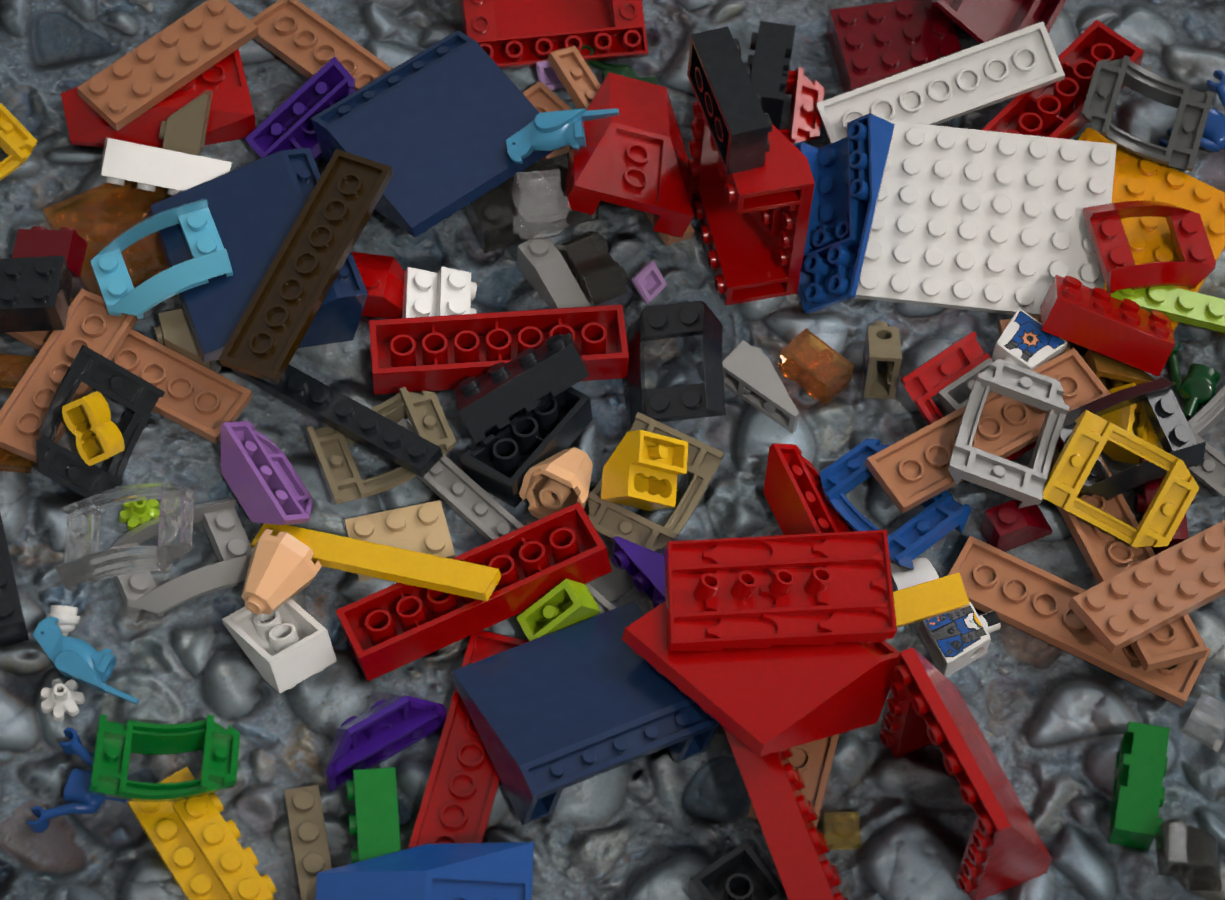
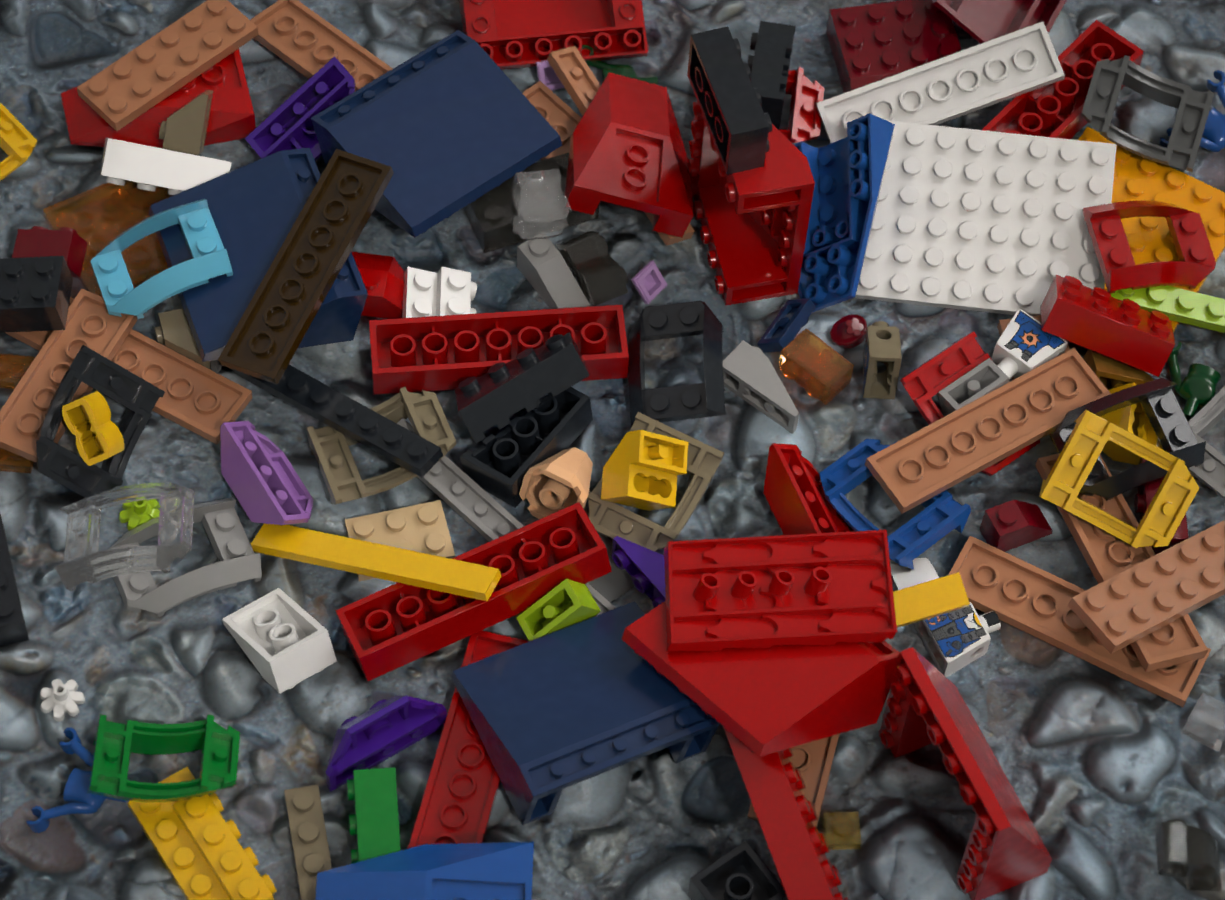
dark azure animal [33,617,139,705] -> none
white plate [46,605,80,636] -> none
light nougat cone [241,529,322,615] -> none
dark azure animal [506,108,620,164] -> none
light grey wedge [948,359,1070,508] -> none
green wedge [1108,721,1170,850] -> none
none -> dark blue plate [757,298,816,353]
none -> dark red hat [830,315,867,348]

